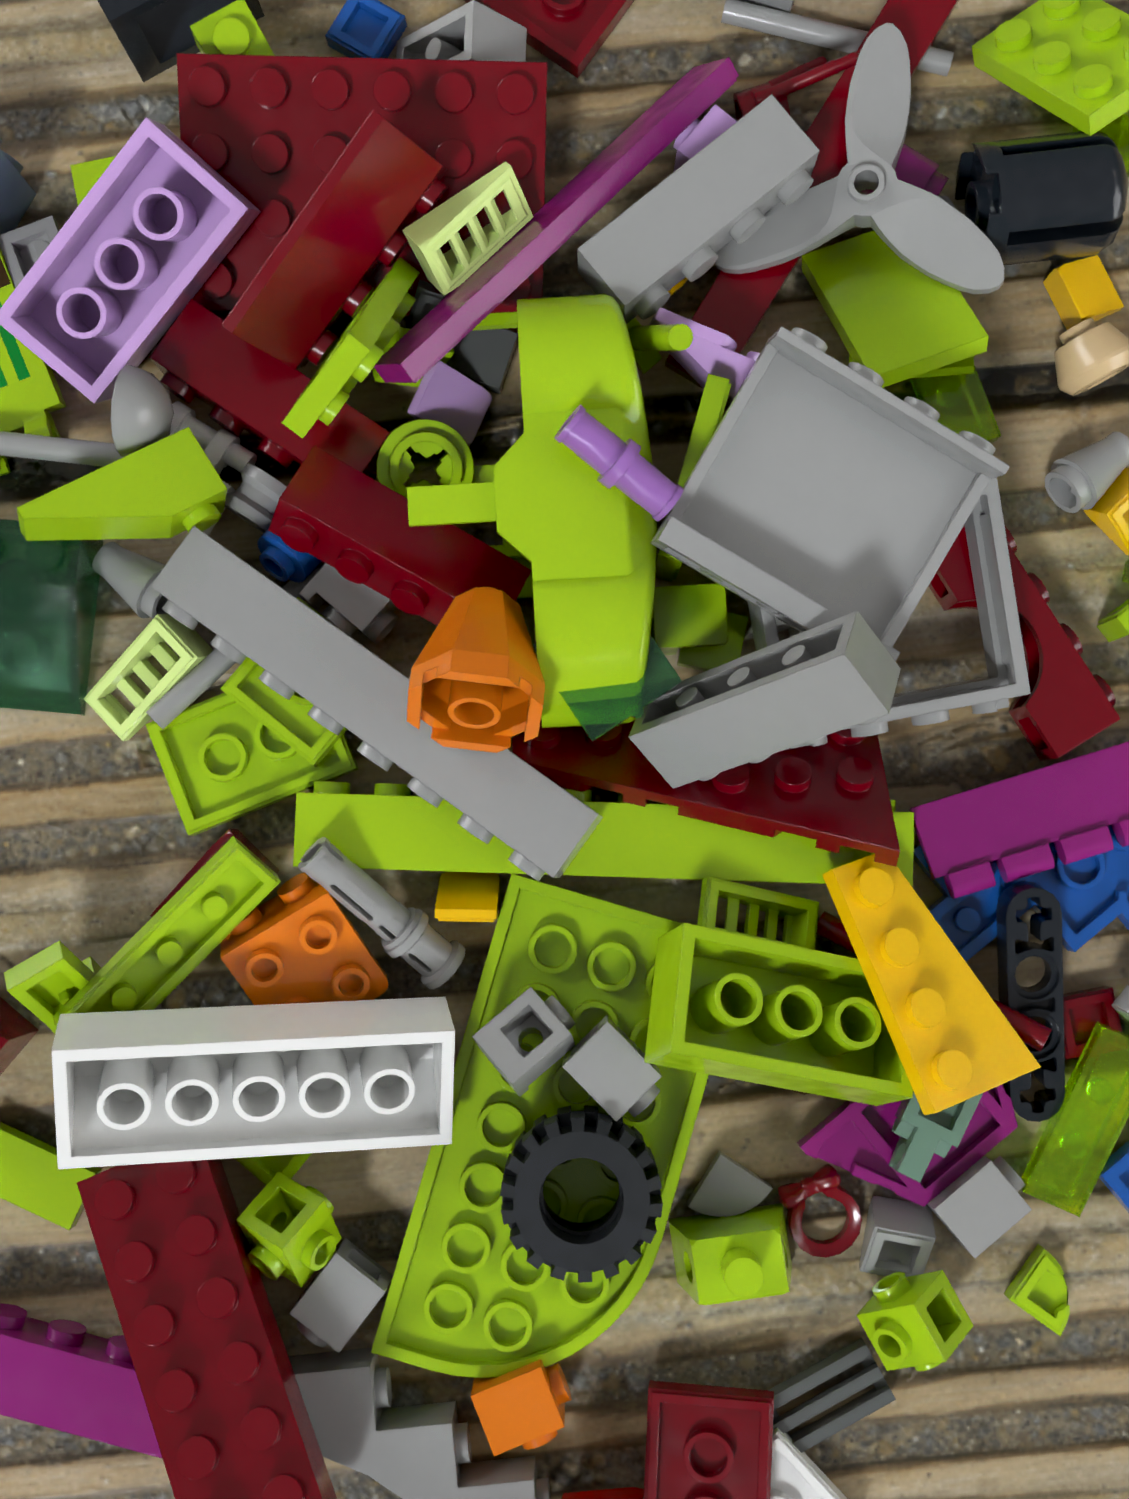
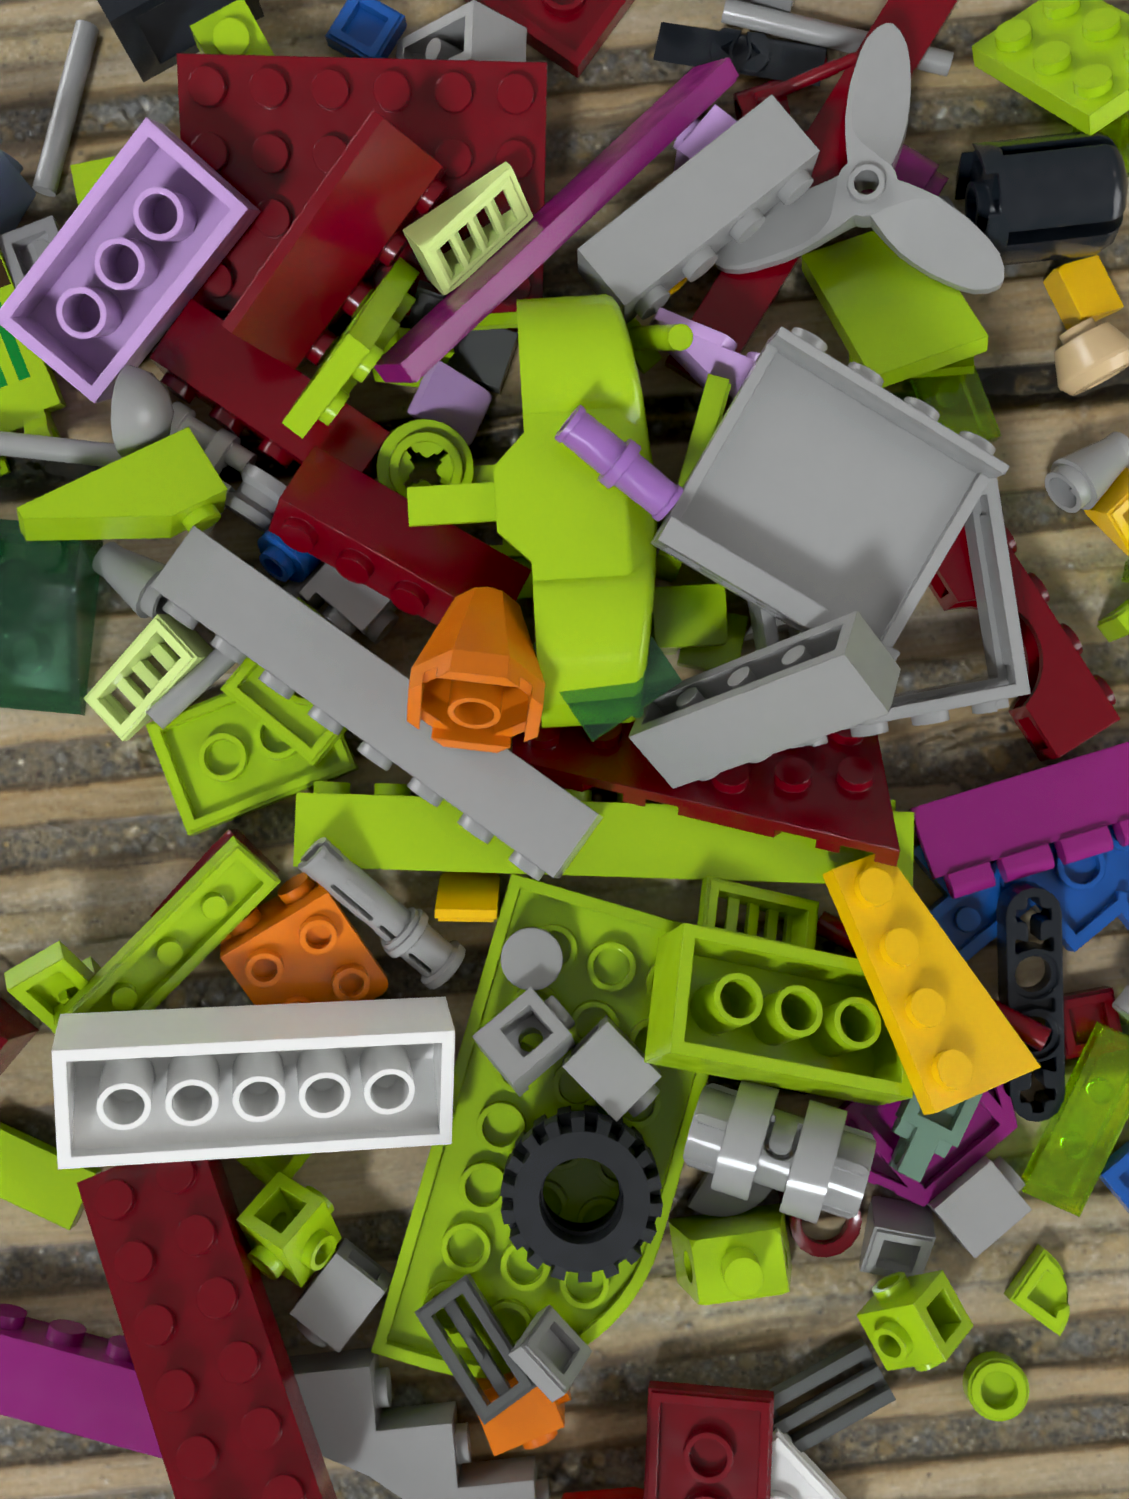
none -> light grey bar [32,20,99,197]
none -> dark grey tile [414,1274,536,1425]
none -> light grey tile [501,927,563,990]
none -> light grey tile [508,1304,592,1403]
none -> black piece [653,22,827,86]
none -> light grey piece [683,1081,877,1224]
none -> lime tile [962,1351,1030,1421]

